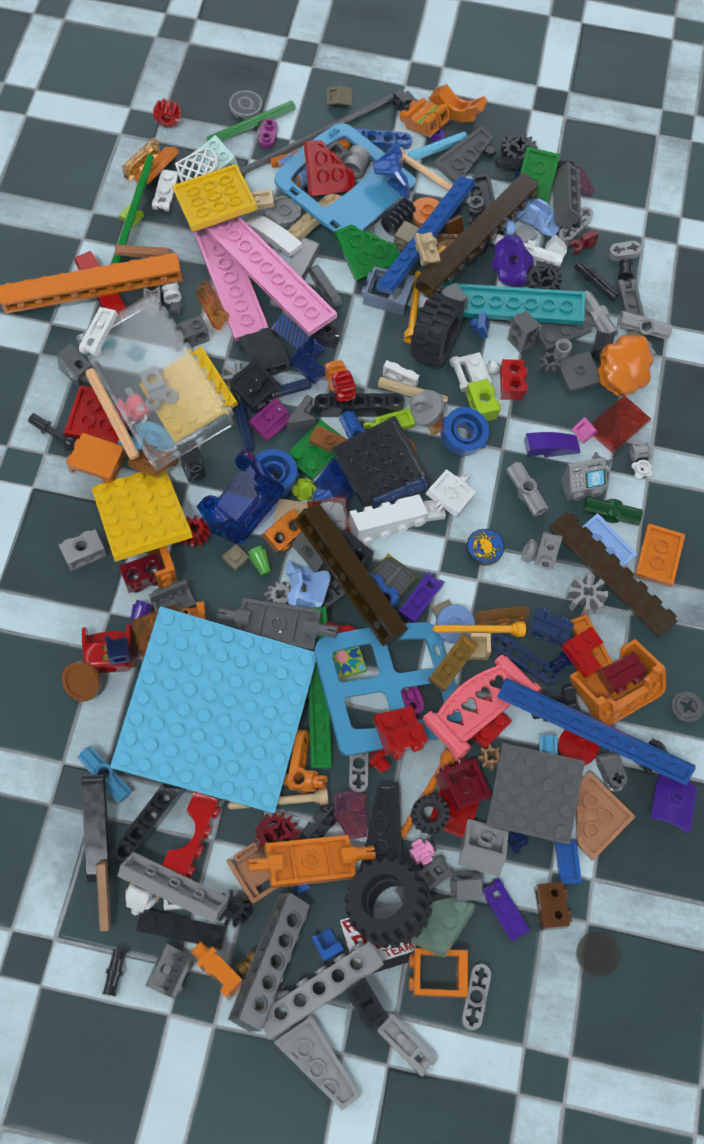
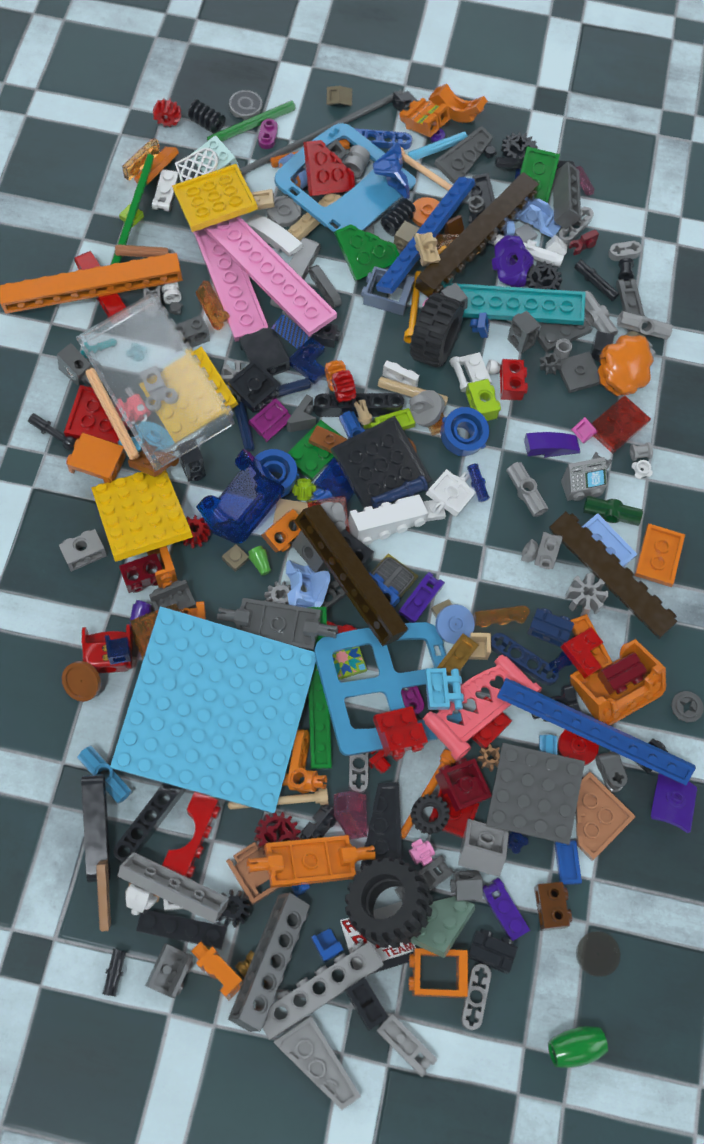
white plate [79,307,118,356] -> none
light orange piece [432,621,526,637] -> none
tile [466,529,505,566] -> none
none -> black piece [188,99,226,134]
none -> tan pin [354,400,372,425]
none -> medium azure plate [425,668,464,710]
none -> clear blue pin [467,463,490,502]
none -> black brick [468,929,518,974]
none -> green piece [548,1026,608,1068]

